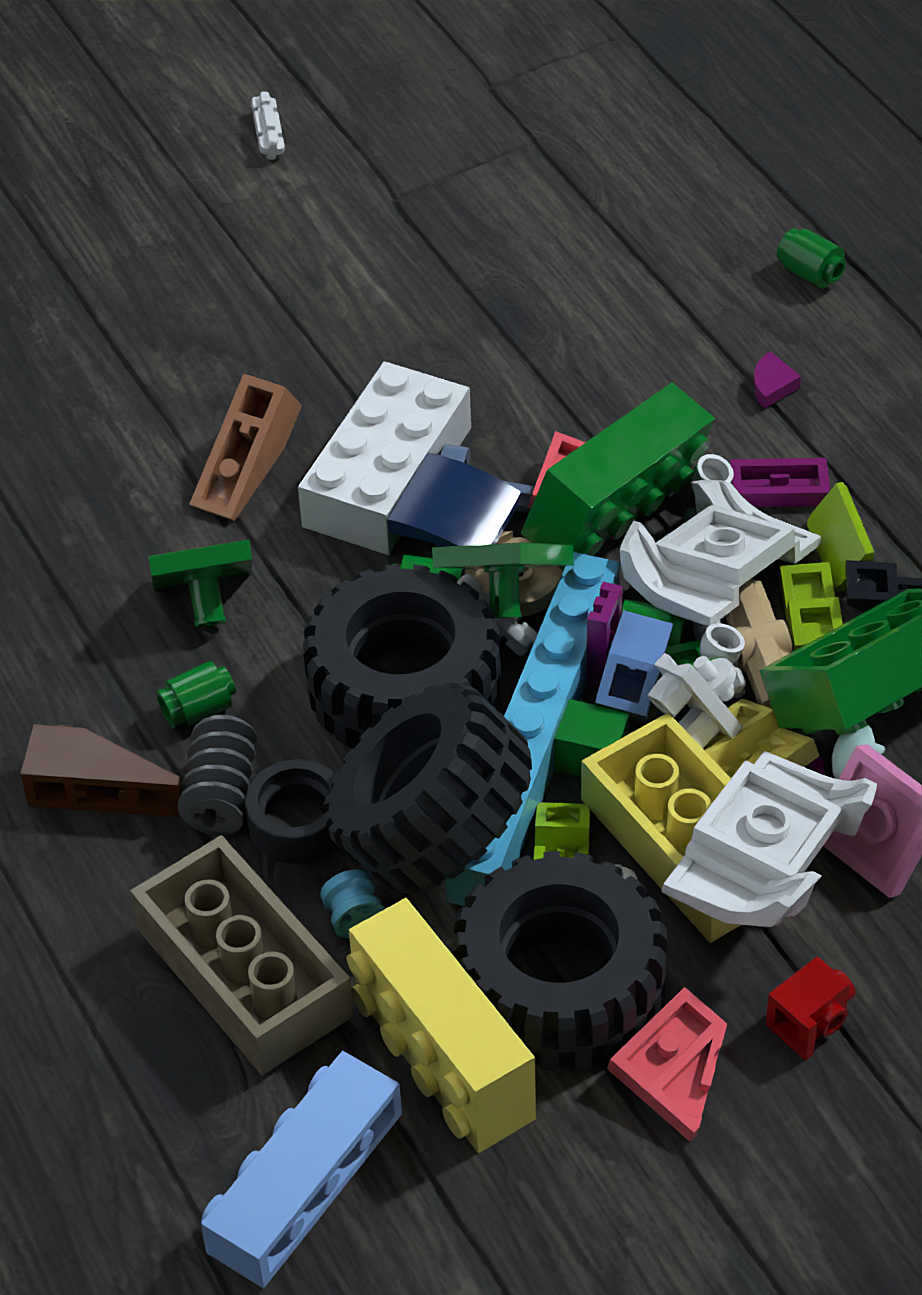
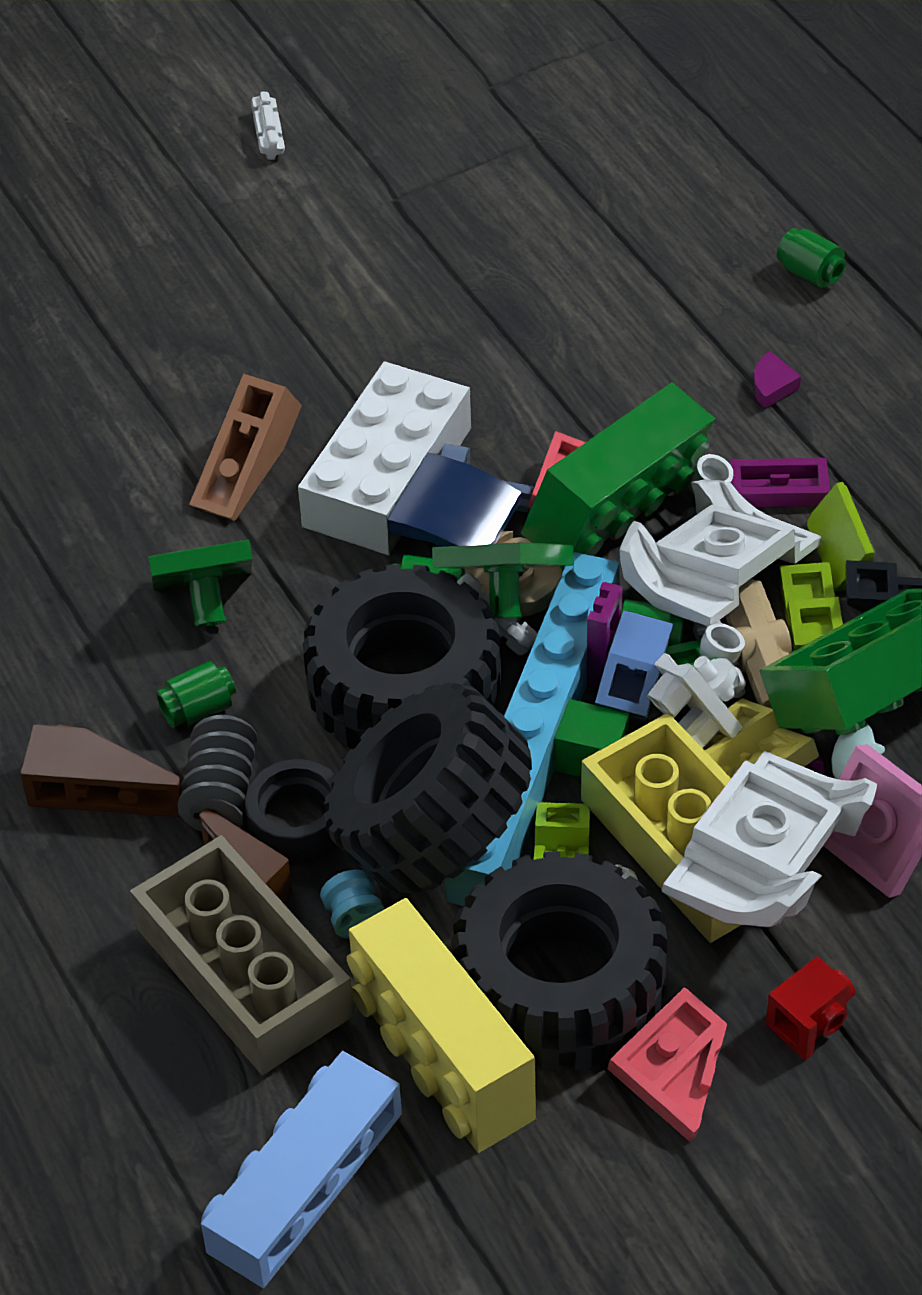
none -> reddish brown slope [199,808,292,902]

